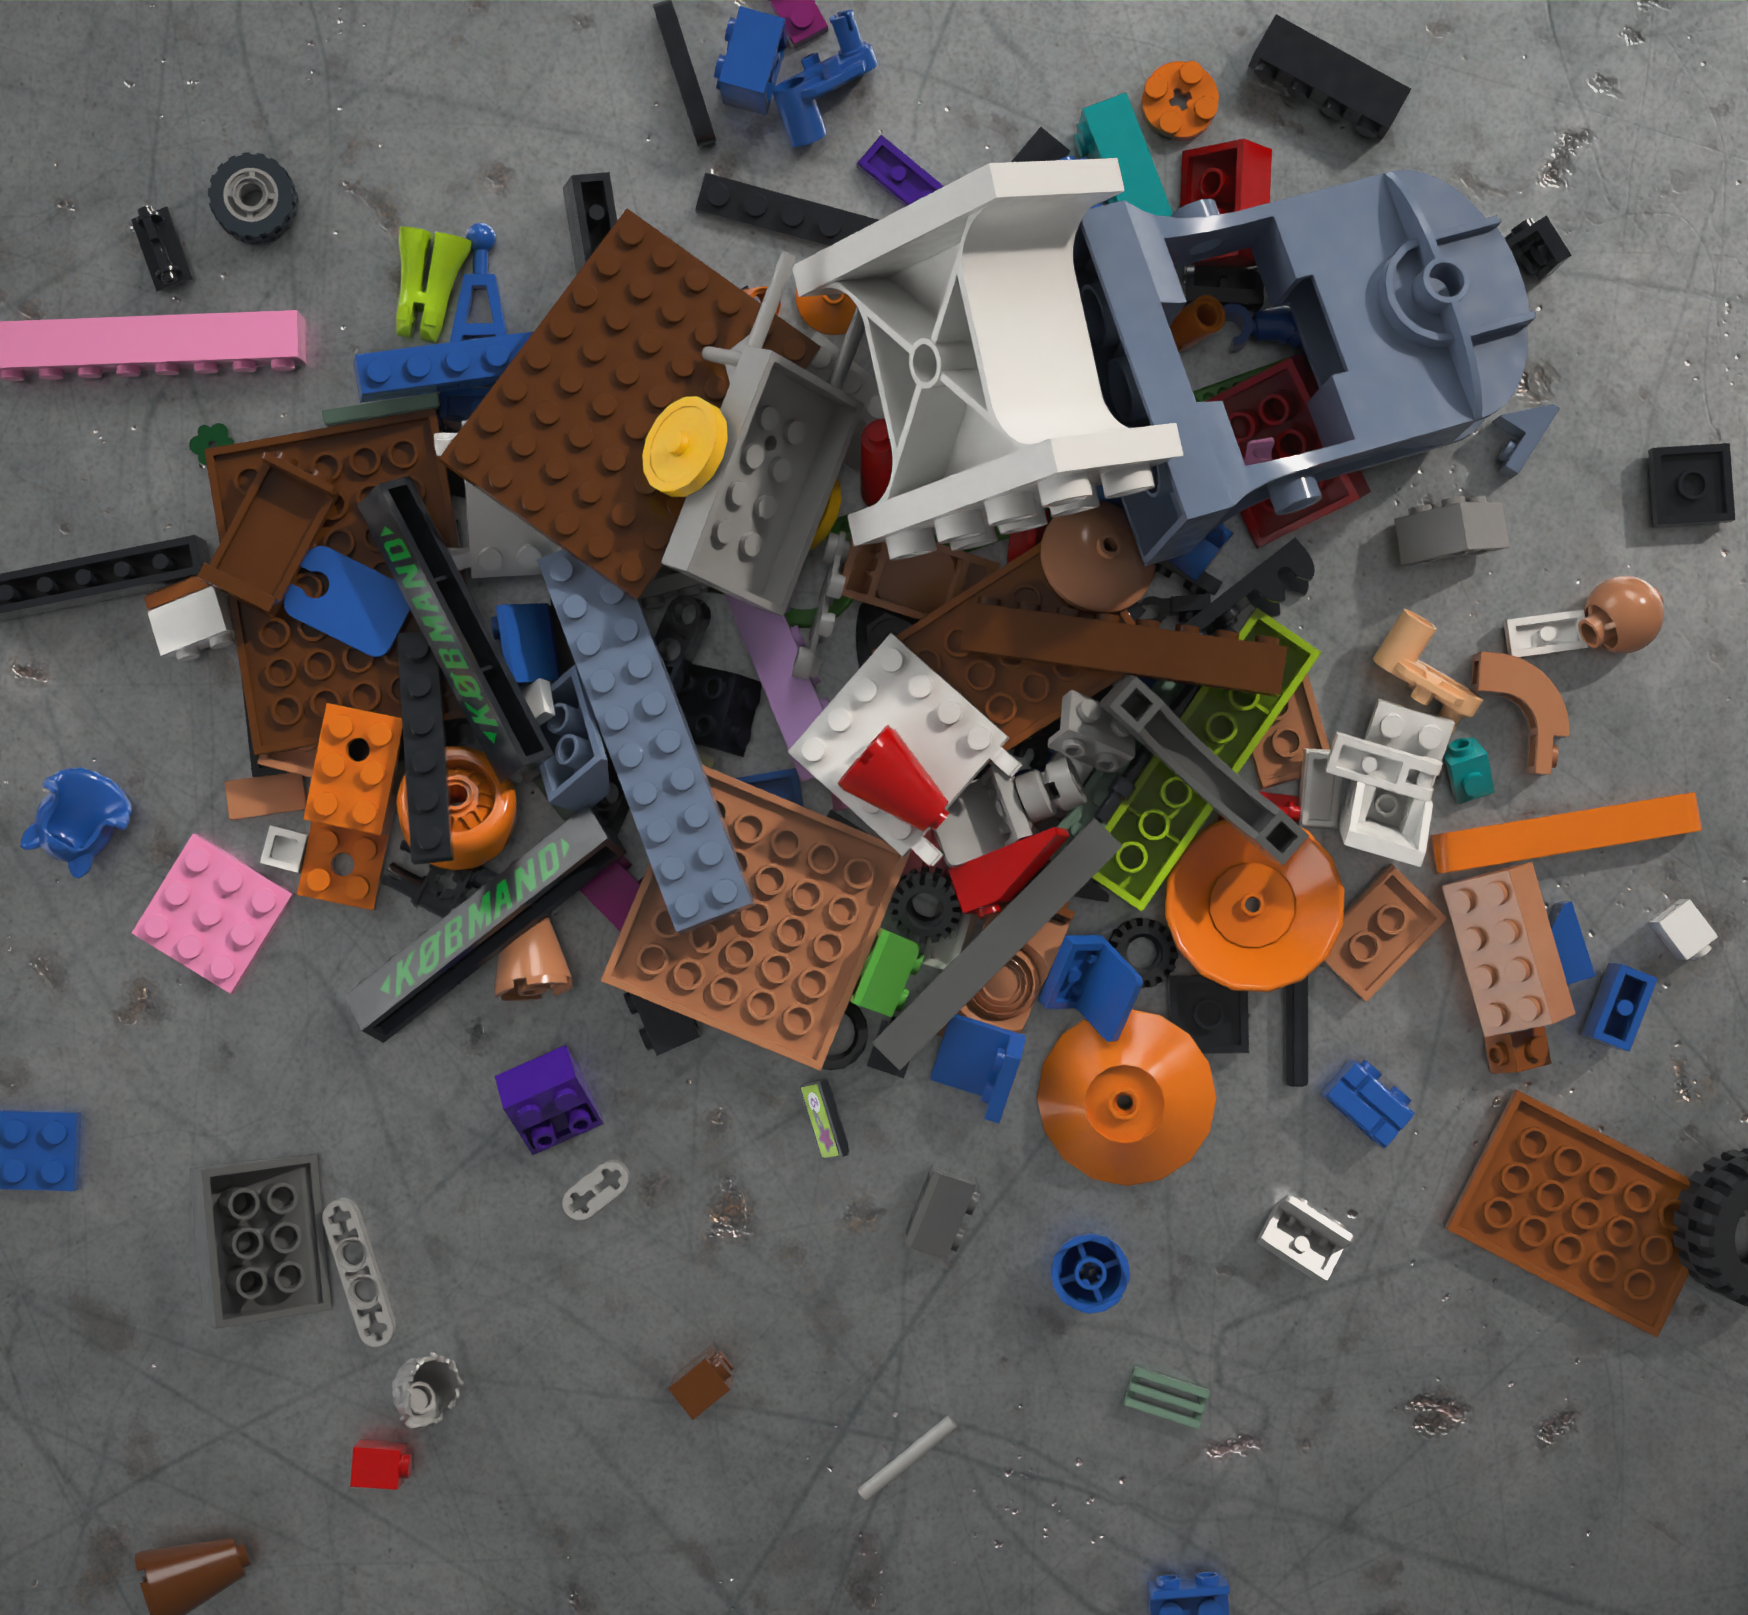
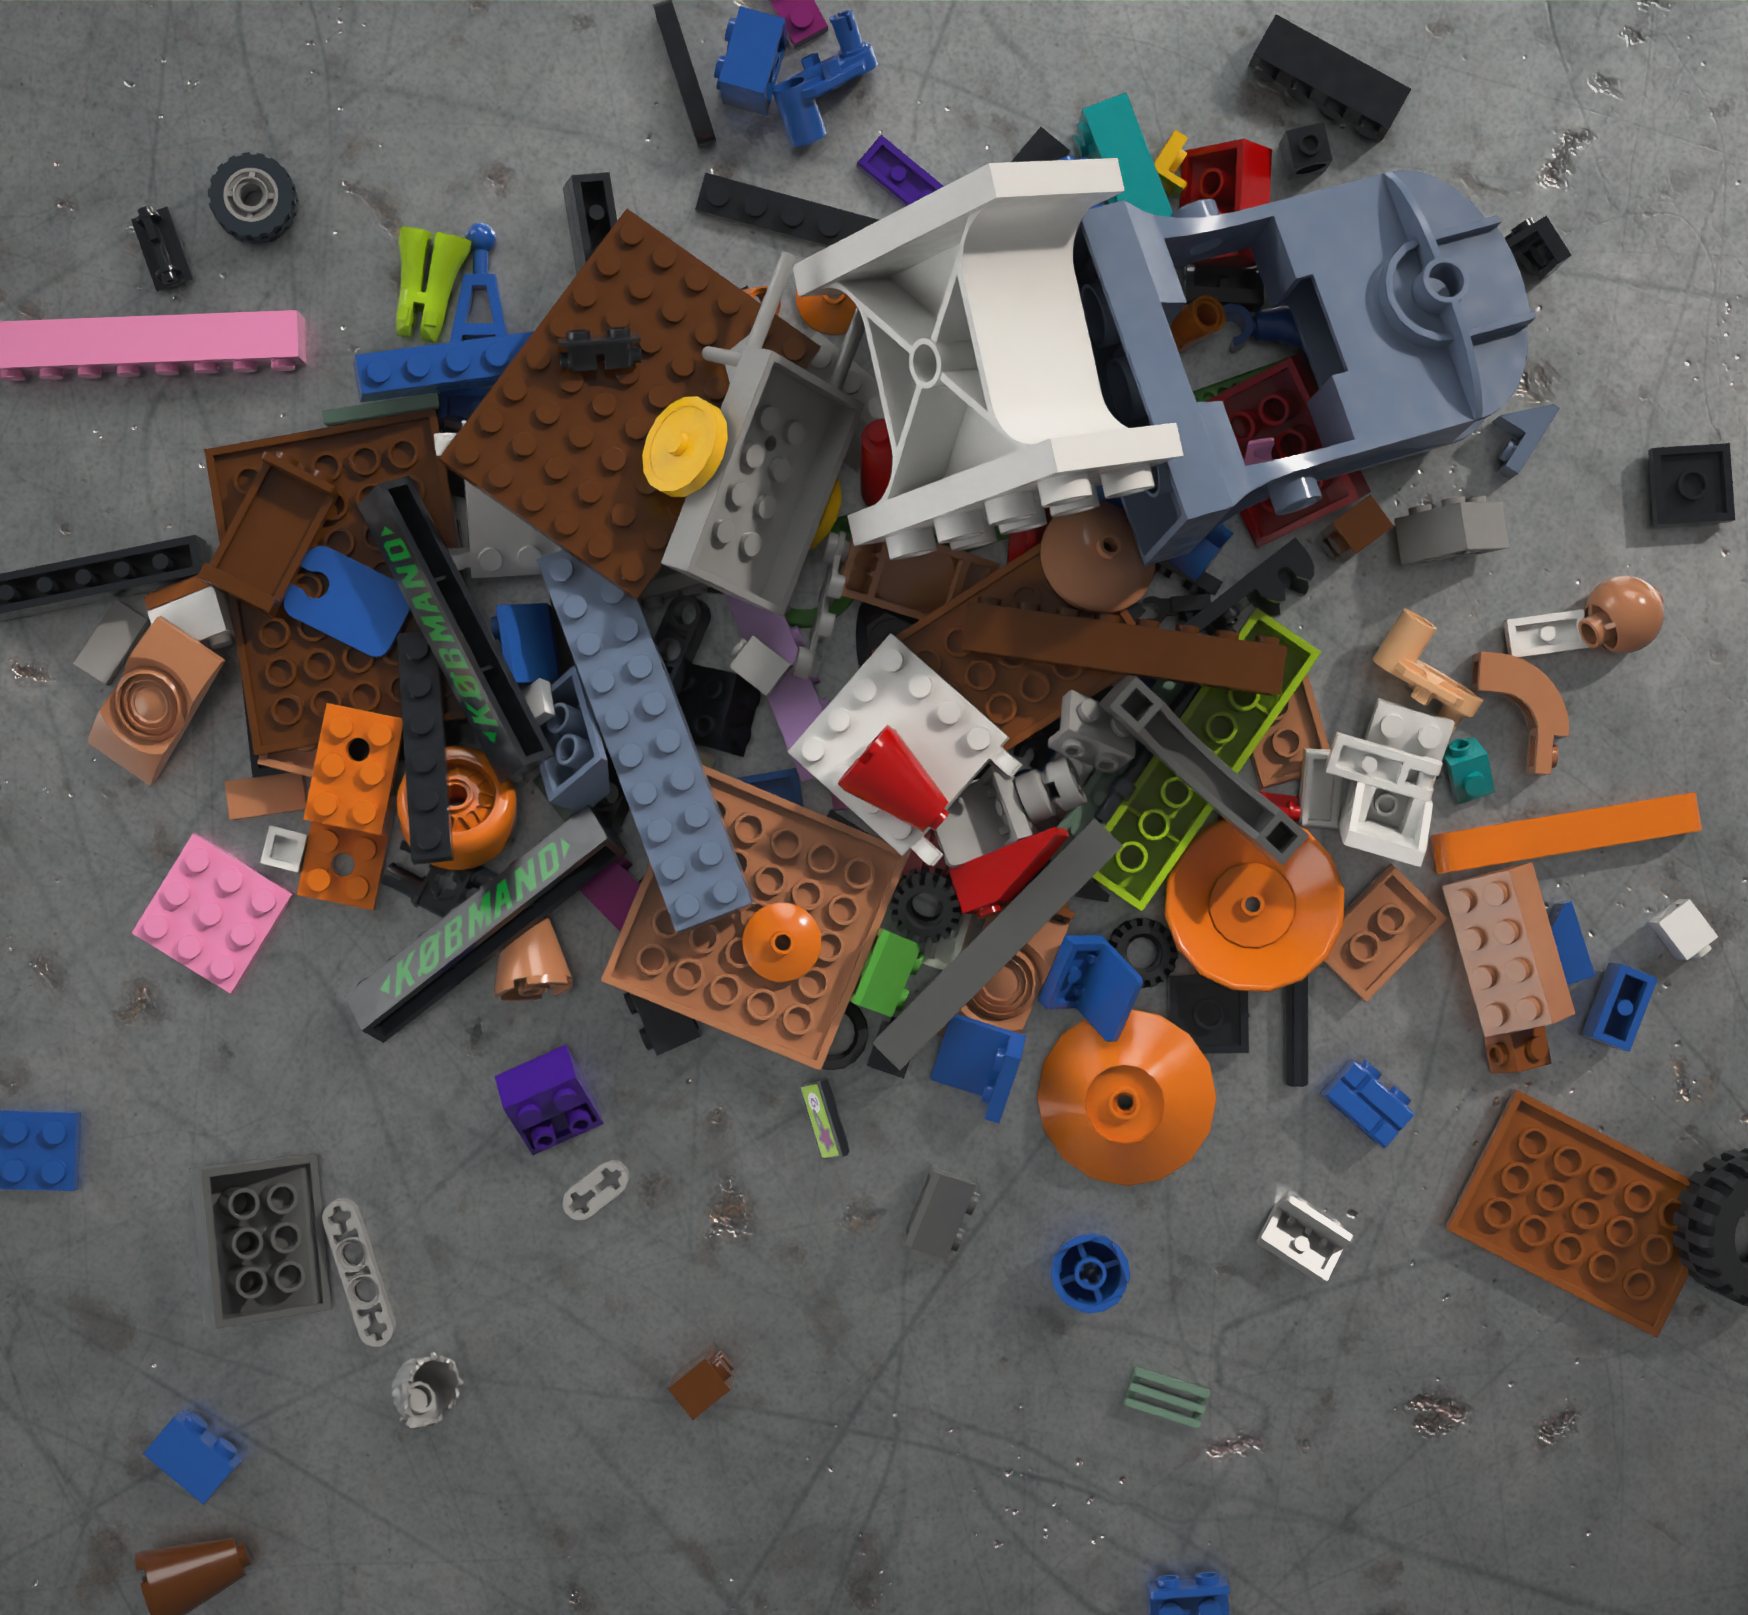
blue hair [20,767,133,879] -> none
dark green plant [189,423,235,465] -> none
red brick [350,1439,412,1490] -> none
light grey bar [857,1415,958,1502] -> none
orange plate [1141,61,1219,141] -> none
none -> light grey tile [73,599,150,686]
none -> nougat slope [87,616,225,786]
none -> blue brick [143,1410,242,1504]
none -> black hinge [558,326,641,372]
none -> light grey brick [729,635,793,697]
none -> orange dish [742,902,821,982]
none -> yellow bracket [1154,129,1188,198]
none -> black brick [1279,122,1333,180]
none -> reddish brown brick [1320,494,1394,564]

